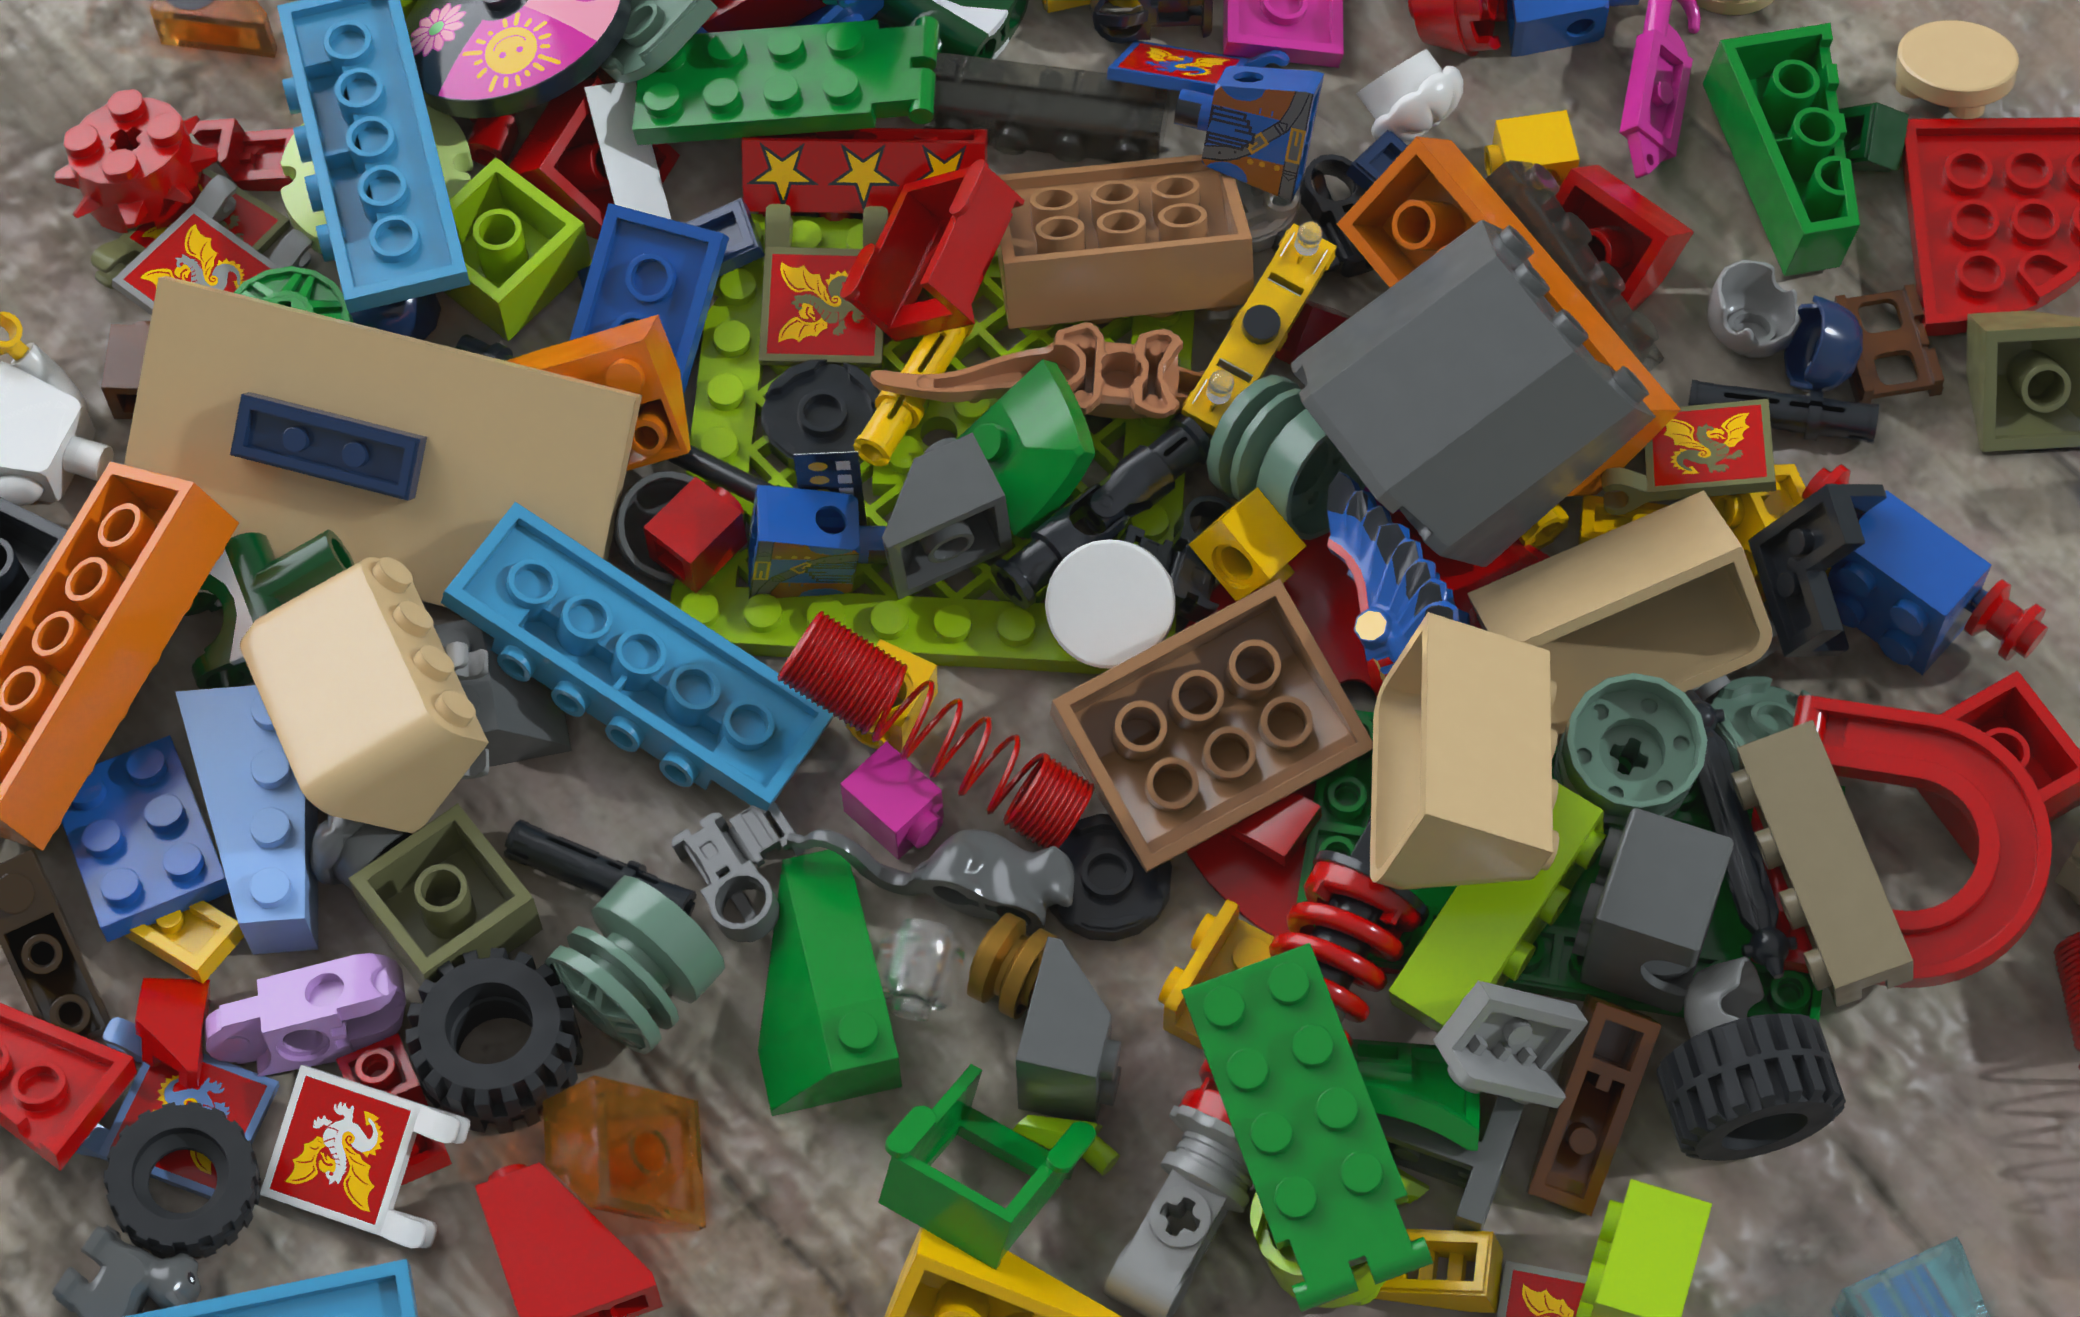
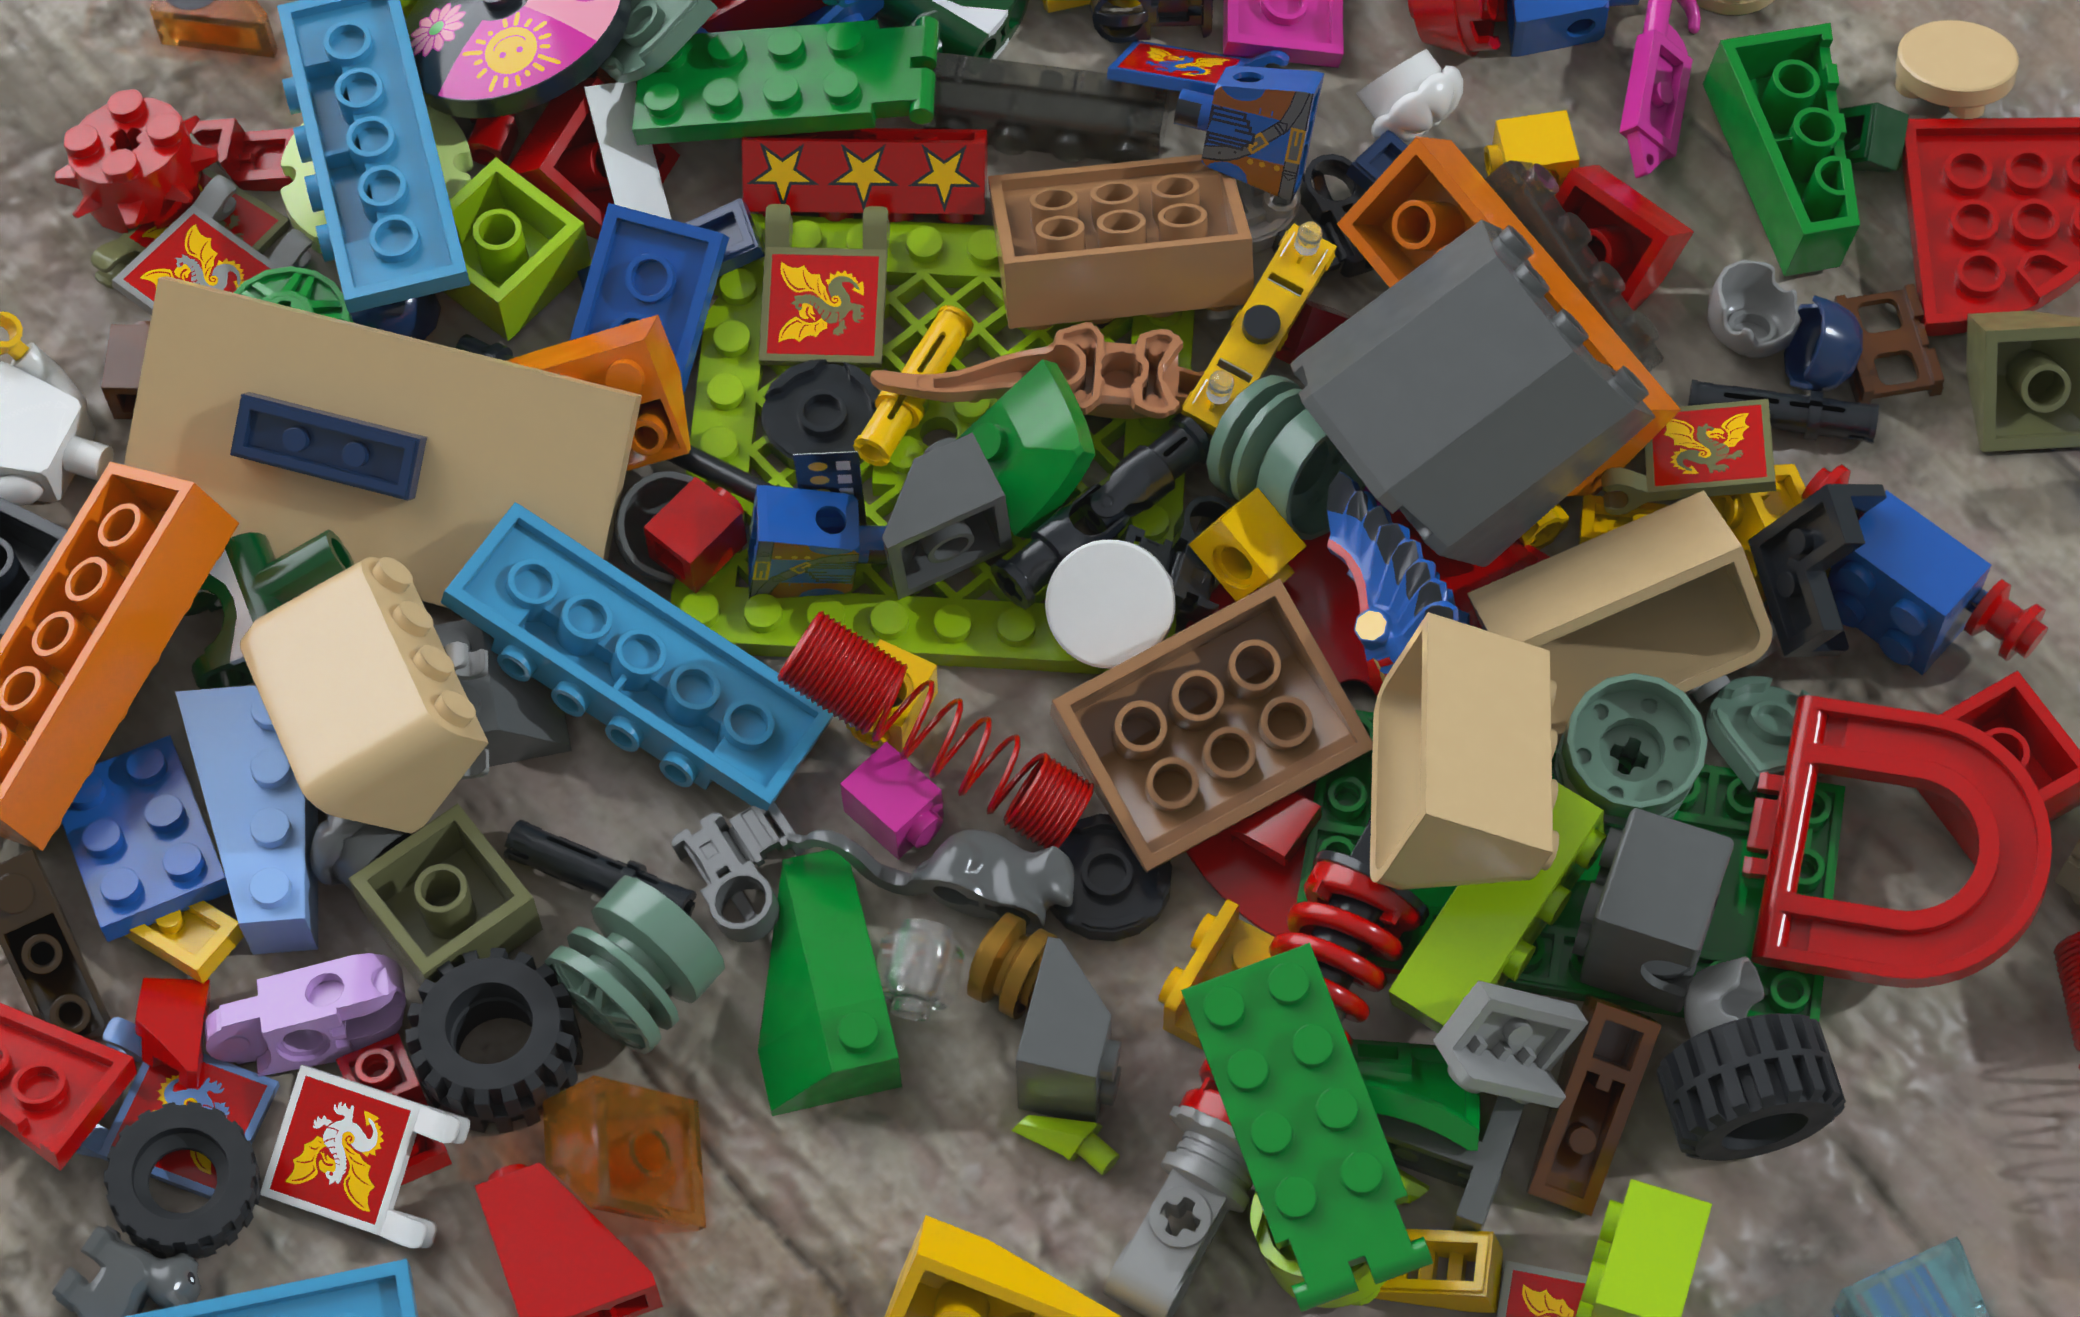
red piece [840,159,1025,342] -> none
green piece [878,1064,1096,1269] -> none
black wheel [1685,690,1797,979] -> none
dark tan brick [1730,720,1913,1007] -> none

